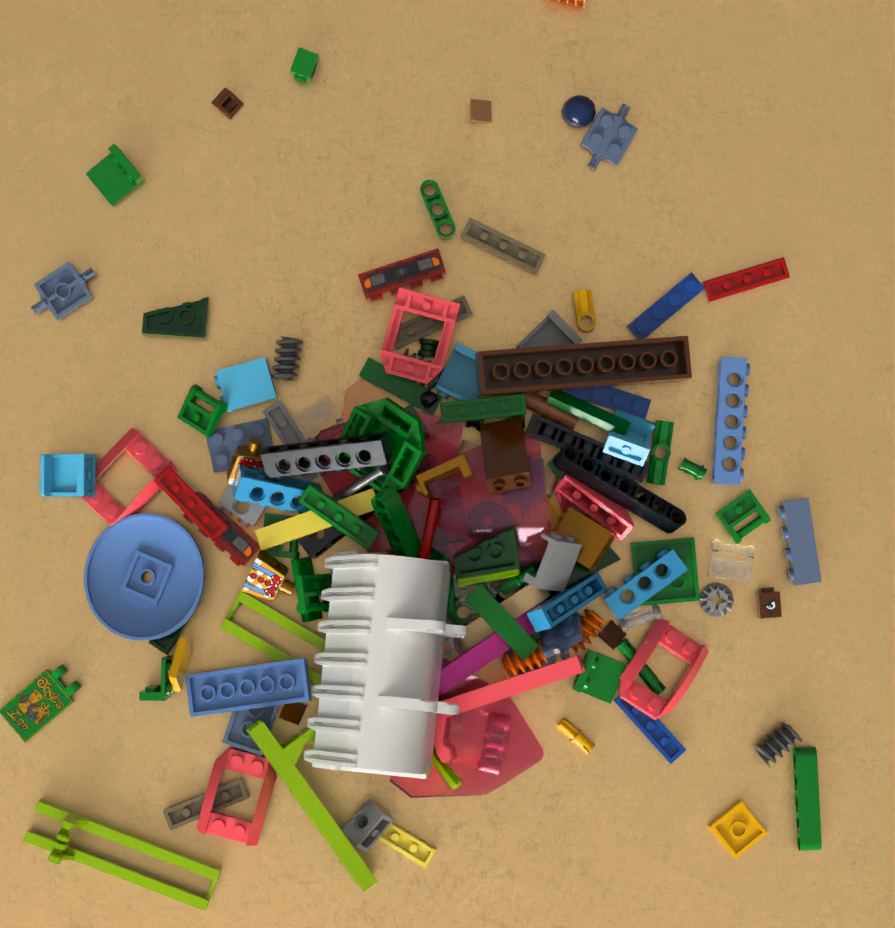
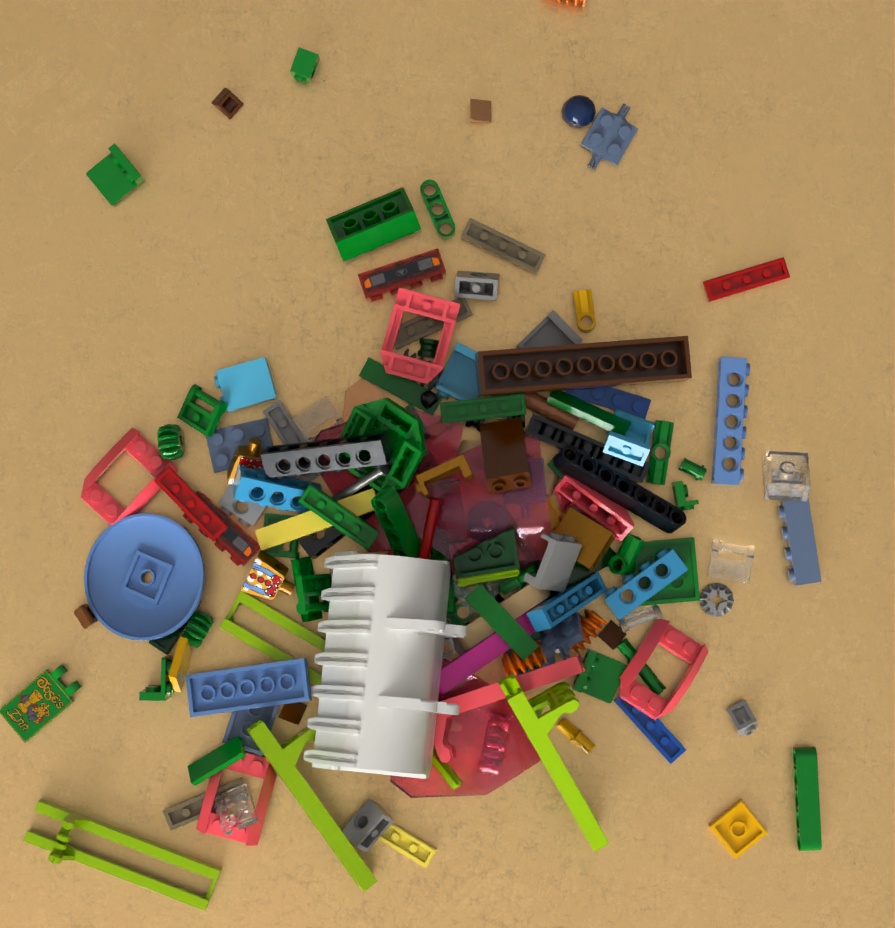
sand blue plate [31,262,96,320] -> none
medium azure panel [39,454,96,497] -> none
dark green wing [142,297,209,340] -> none
dark grey piece [271,337,303,382] -> none
blue plate [626,272,705,339] -> none
green plate [715,489,771,545] -> none
dark grey piece [754,722,803,767] -> none
reddish brown brick [756,587,782,619] -> none
none -> reddish brown slope [74,604,97,629]
none -> green gear [157,424,185,460]
none -> green gear [181,610,214,648]
none -> green tile [188,736,246,786]
none -> clear plate [215,783,259,835]
none -> green slope [326,187,421,262]
none -> light grey brick [455,271,500,300]
none -> lime piece [498,673,609,852]
none -> green piece [609,533,644,576]
none -> green bracket [672,481,699,511]
none -> light grey bracket [726,700,758,736]
none -> clear brick [762,451,811,502]

